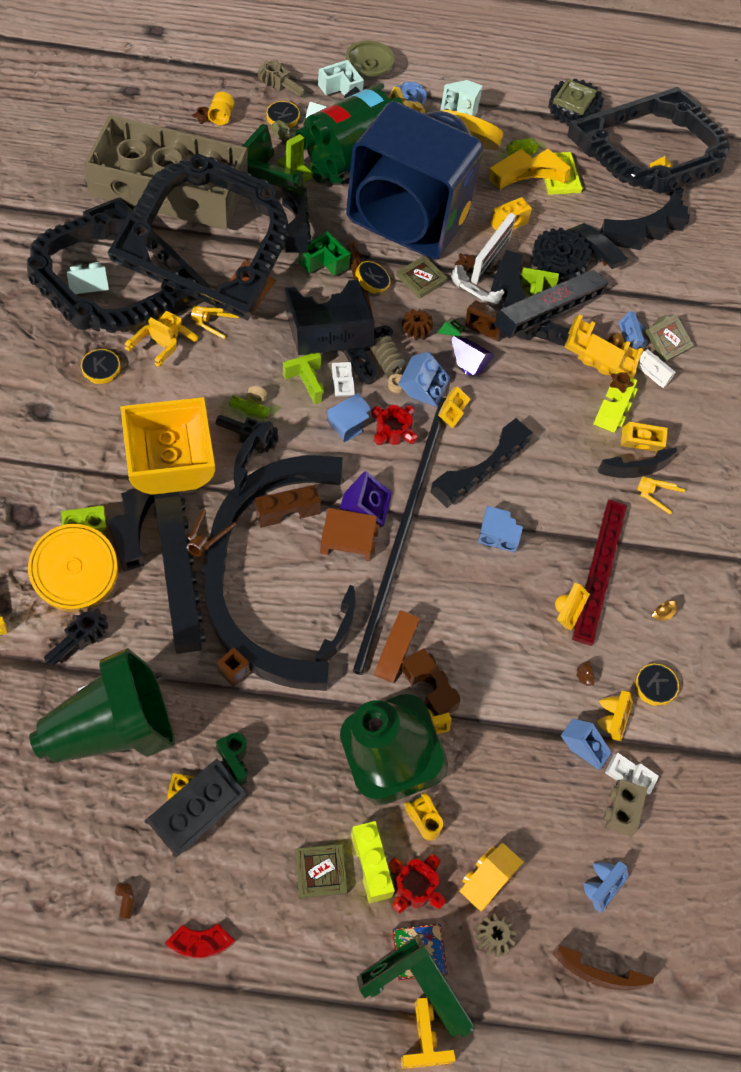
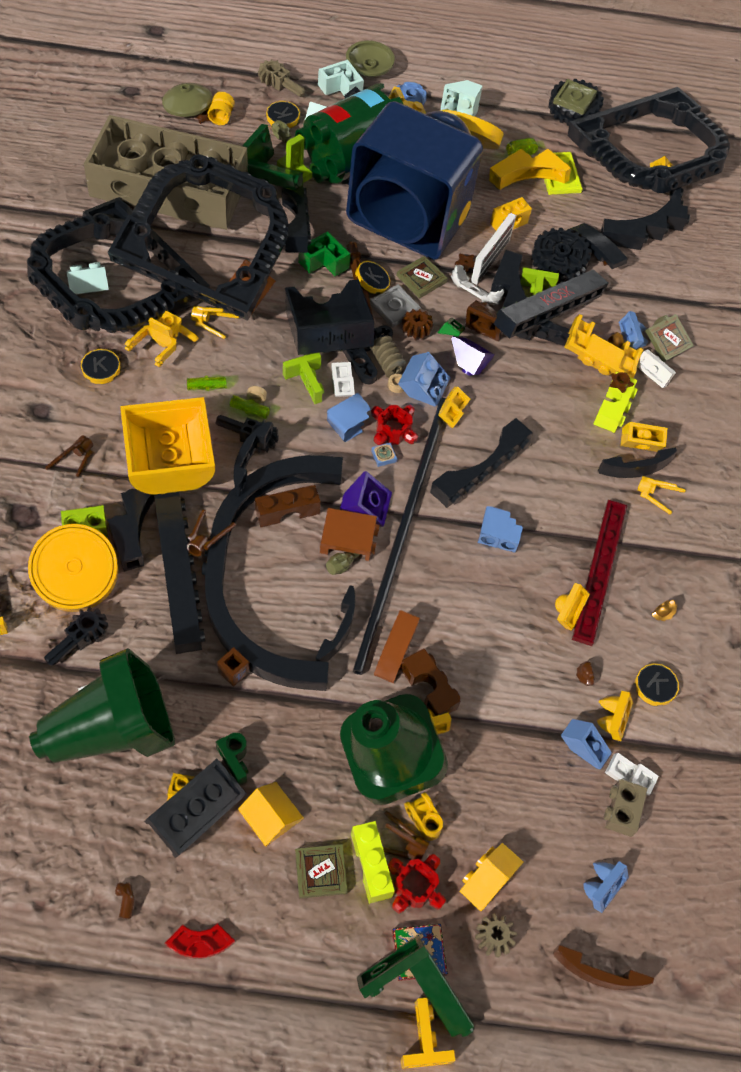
none -> reddish brown plant [45,435,93,477]
none -> olive dish [162,83,213,117]
none -> clear neon green pin [187,375,227,391]
none -> yellow slope [238,782,304,847]
none -> olive piece [326,552,360,575]
none -> light grey tile [370,284,421,328]
none -> tile [371,443,397,467]
none -> reddish brown plant [383,811,429,860]

